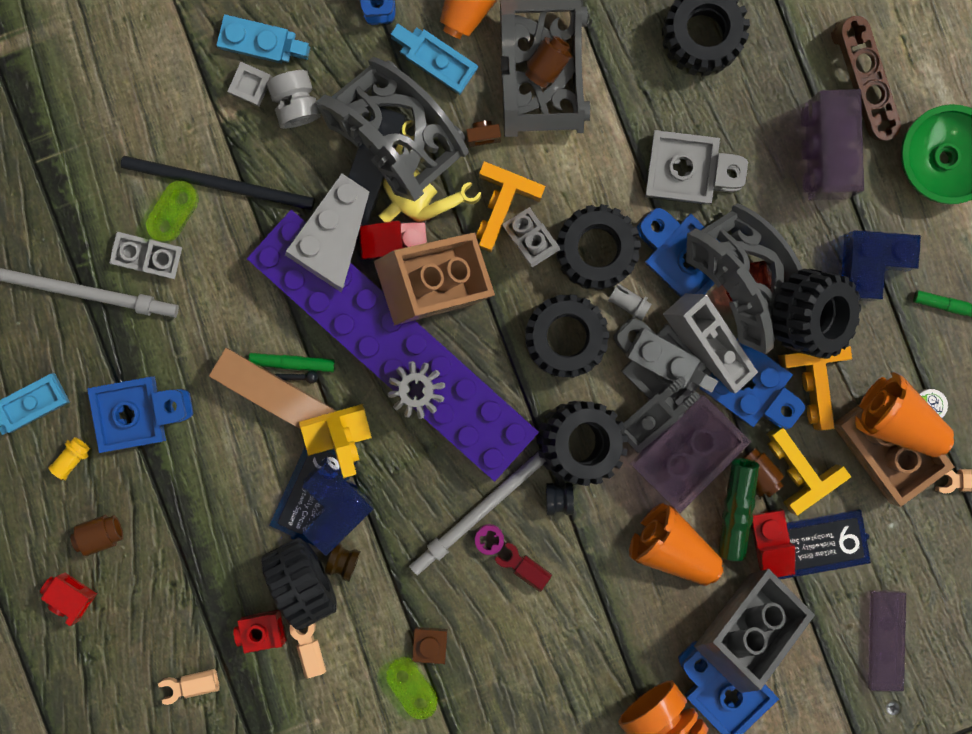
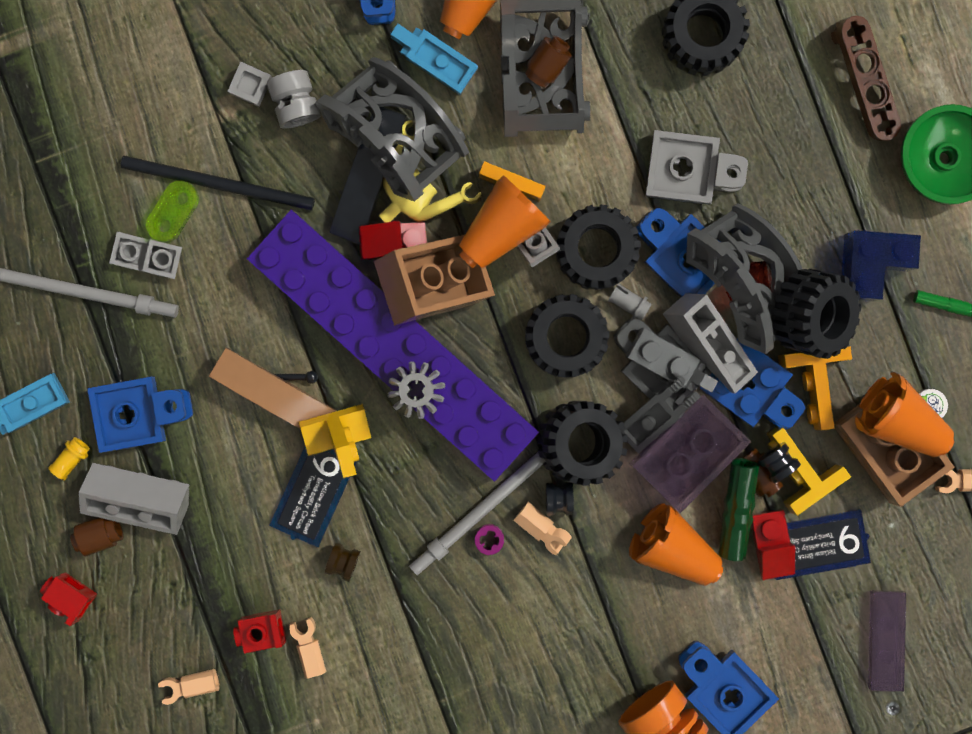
dark azure hinge [216,14,311,64] -> none
green piece [249,353,335,372] -> none
black tyre [262,537,337,631] -> none
light grey wing [285,174,370,293] -> none
clear blue brick [302,457,374,556] -> none
clear neon green plate [386,657,438,720] -> none
reddish brown plate [412,627,448,664] -> none
reddish brown plate [466,120,501,147] -> none
dark red bar [495,541,552,592] -> none
dark grey brick [694,569,815,693] -> none
clear purple brick [801,89,864,201] -> none
none -> light grey brick [79,463,189,535]
none -> orange cone [459,175,551,269]
none -> light nougat bar [513,501,572,555]
none -> black wheel [758,442,801,483]

